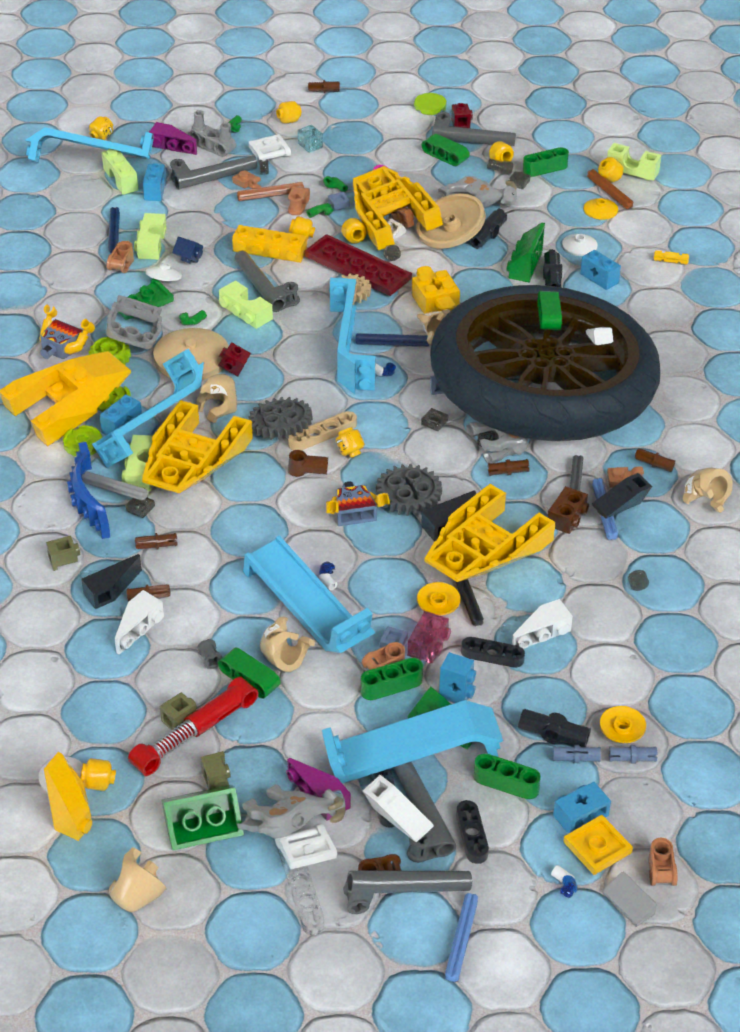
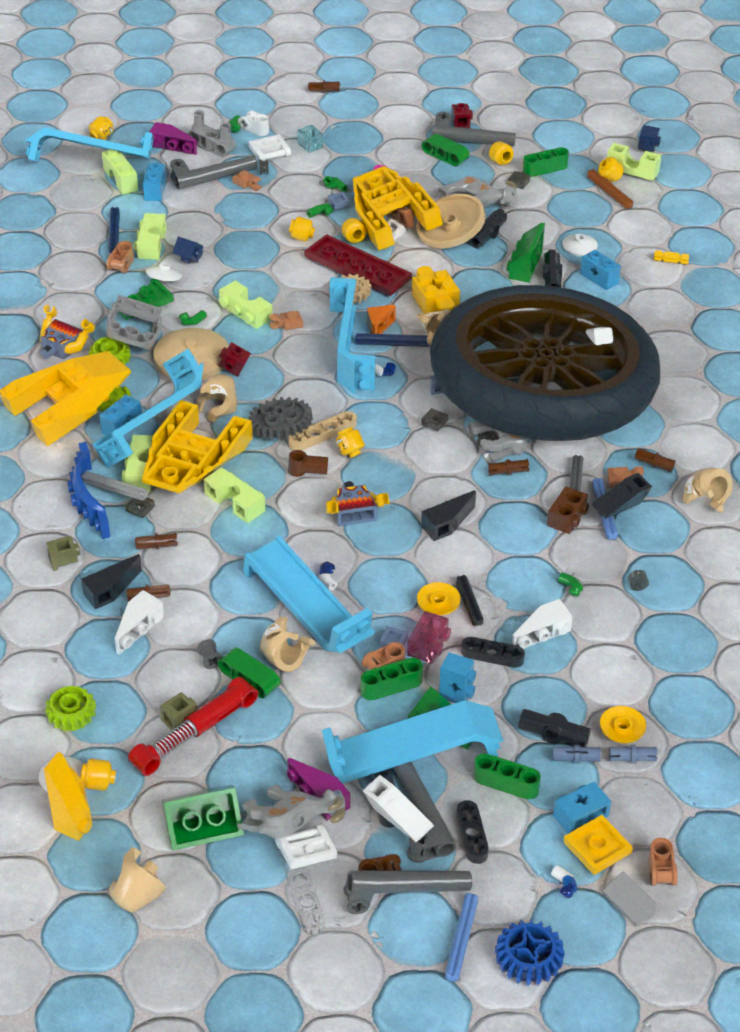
lime tile [63,425,103,456] -> none
olive brick [201,751,231,789] -> none
yellow brick [232,225,307,263] -> none
dark grey axle [235,250,300,312] -> none
axle [237,182,304,201] -> none
yellow head [276,101,302,124] -> none
nougat piece [288,186,310,215] -> none
dark grey gear [376,464,442,516] -> none
clear smoke plate [383,245,401,261] -> none
lime tile [414,93,447,115] -> none
yellow wedge [424,484,555,582] -> none
clear smoke pin [487,158,513,175] -> none
green beam [538,291,562,330] -> none
yellow dish [583,198,618,220] -> none
none -> lime gear [45,686,96,731]
none -> yellowish green arch [204,467,265,523]
none -> white piece [238,110,269,136]
none -> nougat plate [269,311,303,330]
none -> orange slope [367,305,396,334]
none -> blue gear [495,919,565,986]
none -> green arm [558,572,583,597]
none -> dark blue brick [638,125,661,153]

